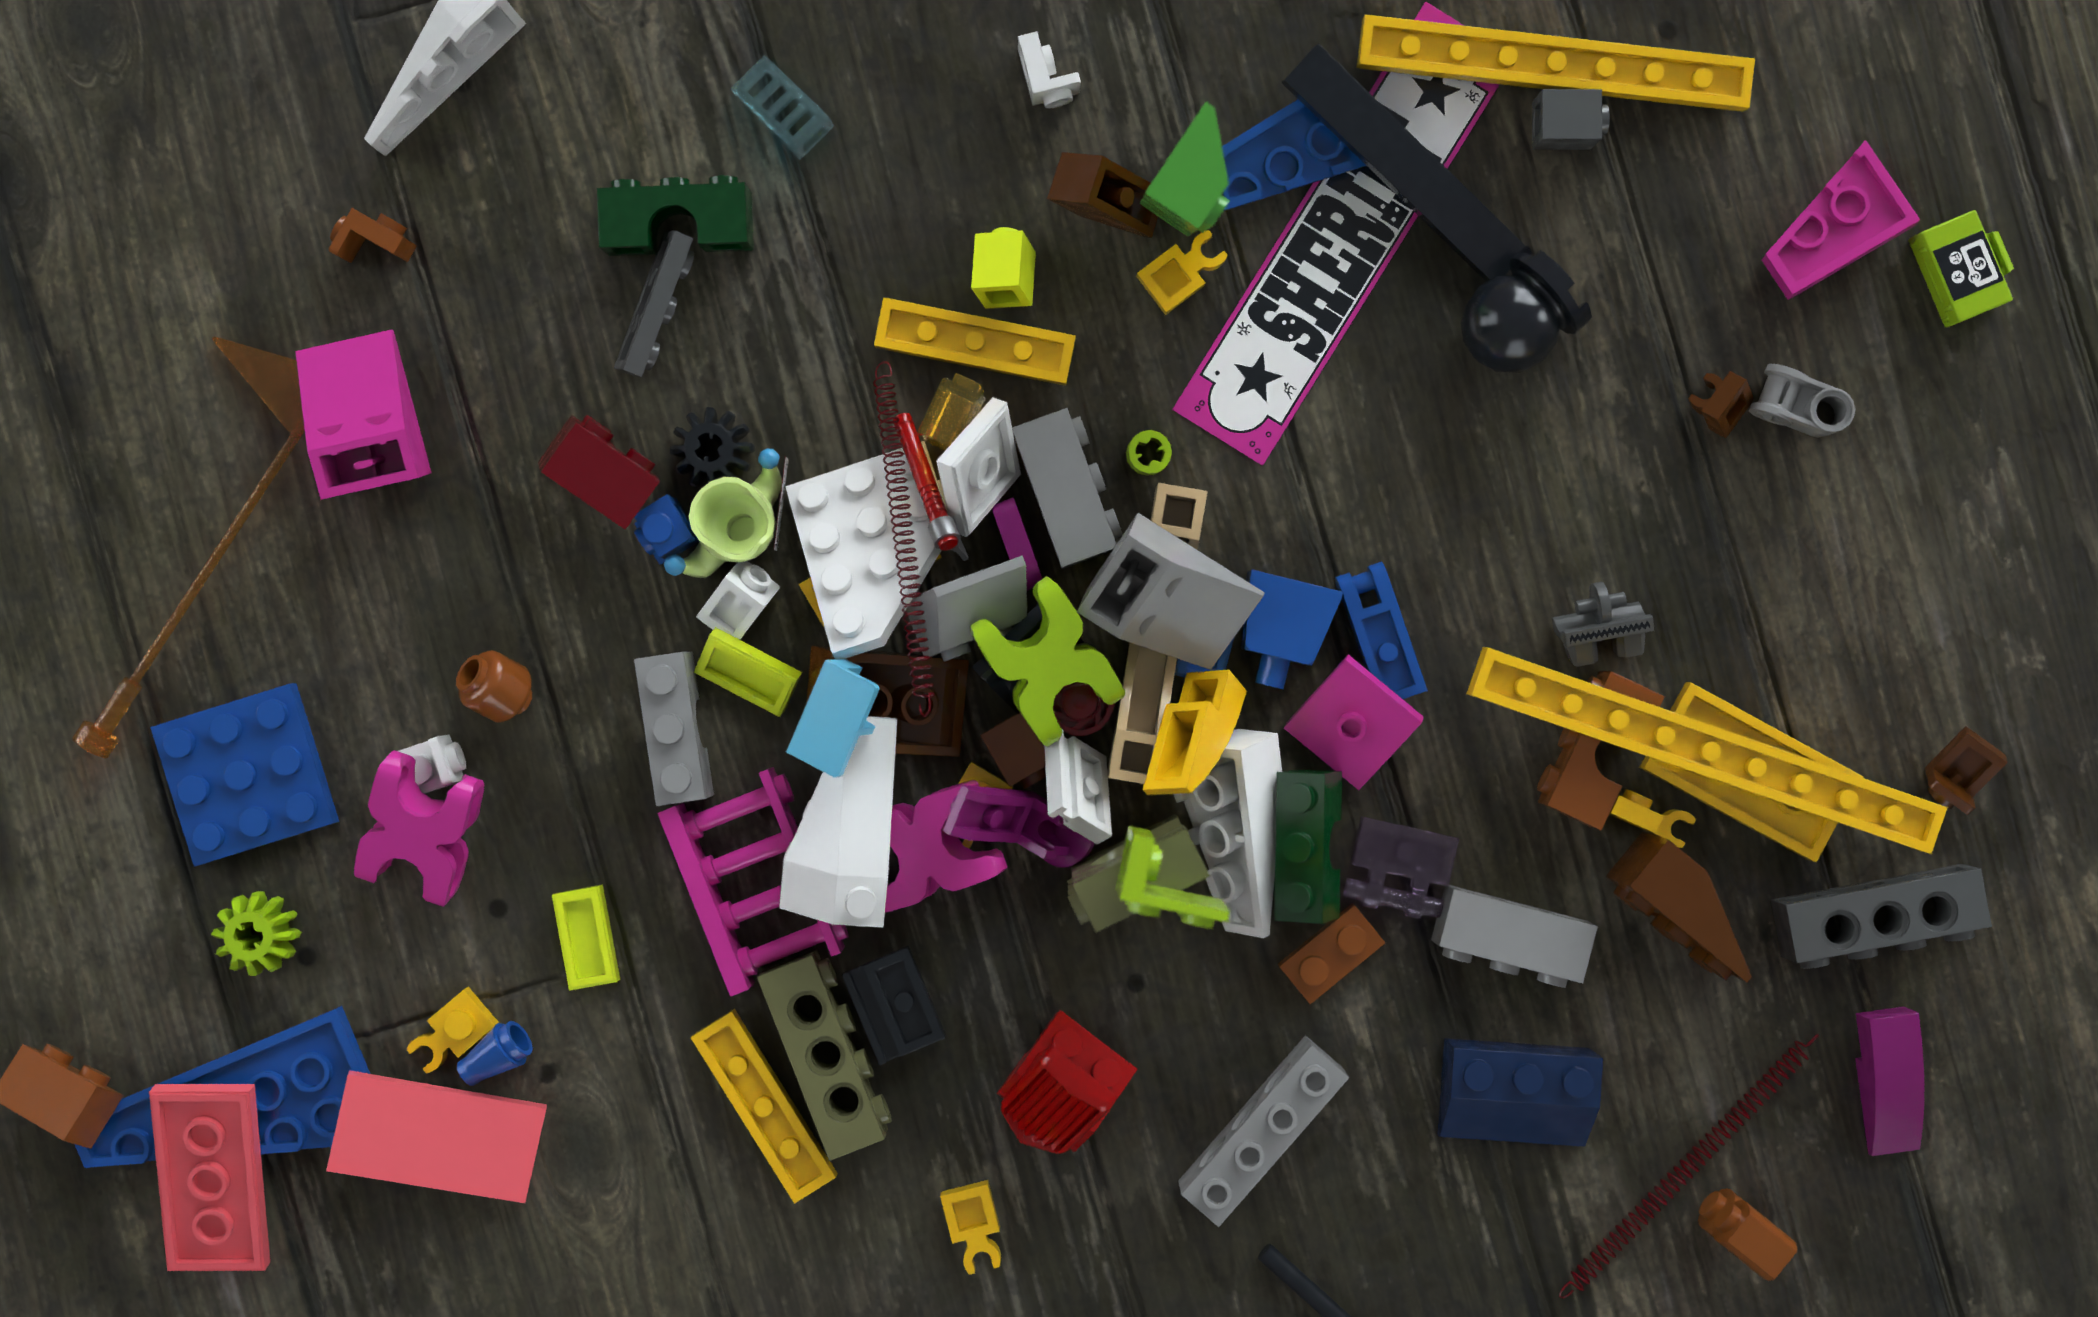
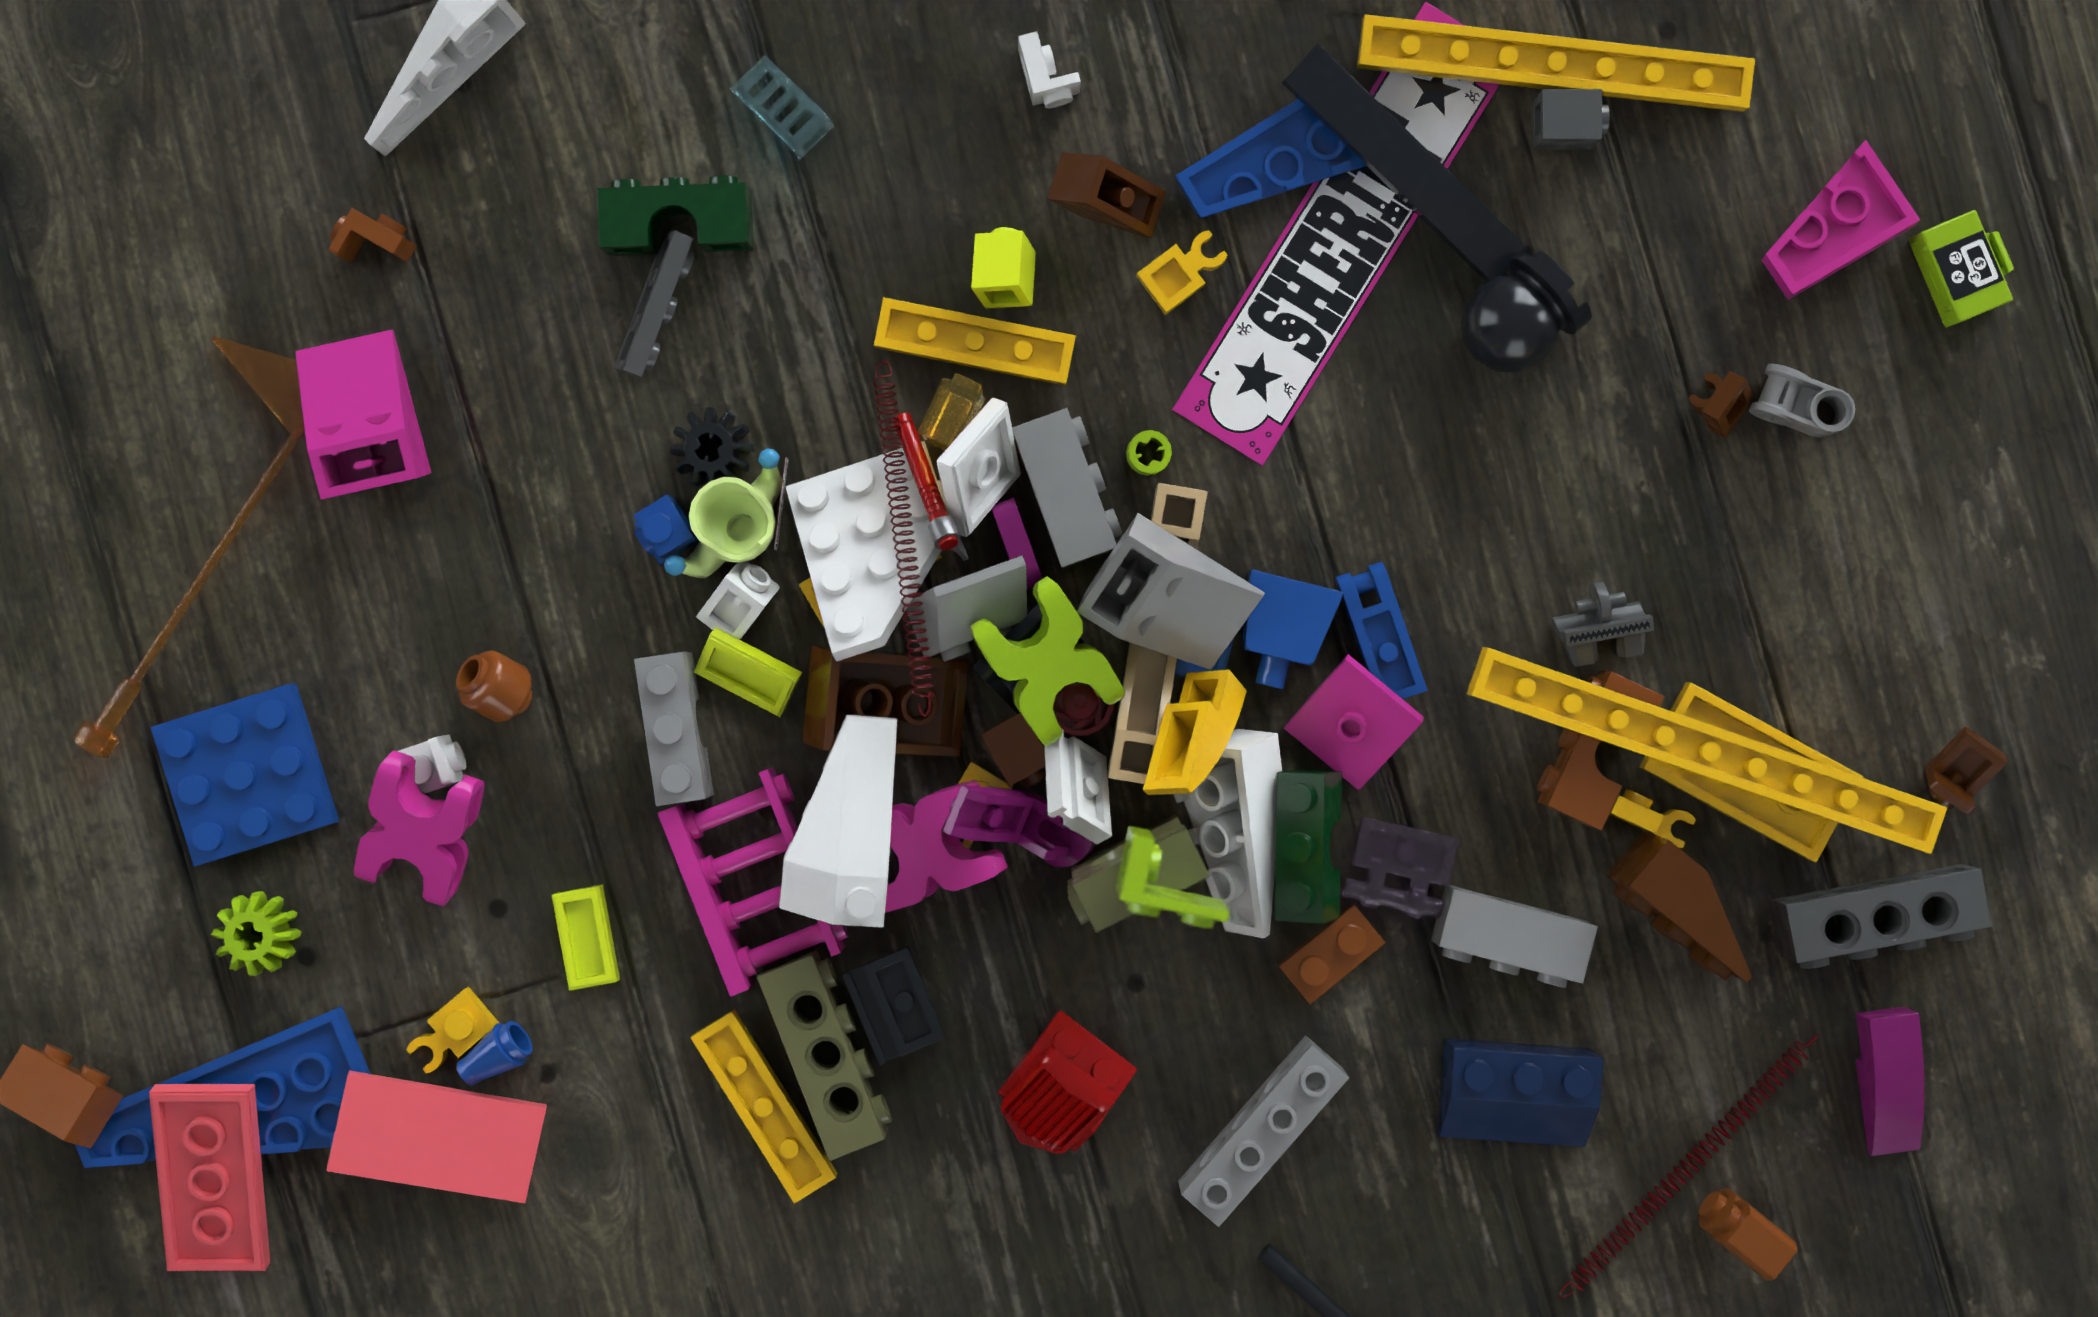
dark red brick [538,415,660,530] -> none
medium azure panel [786,659,879,777] -> none
yellow plate [940,1180,1001,1275] -> none
bright green slope [1139,102,1230,237] -> none

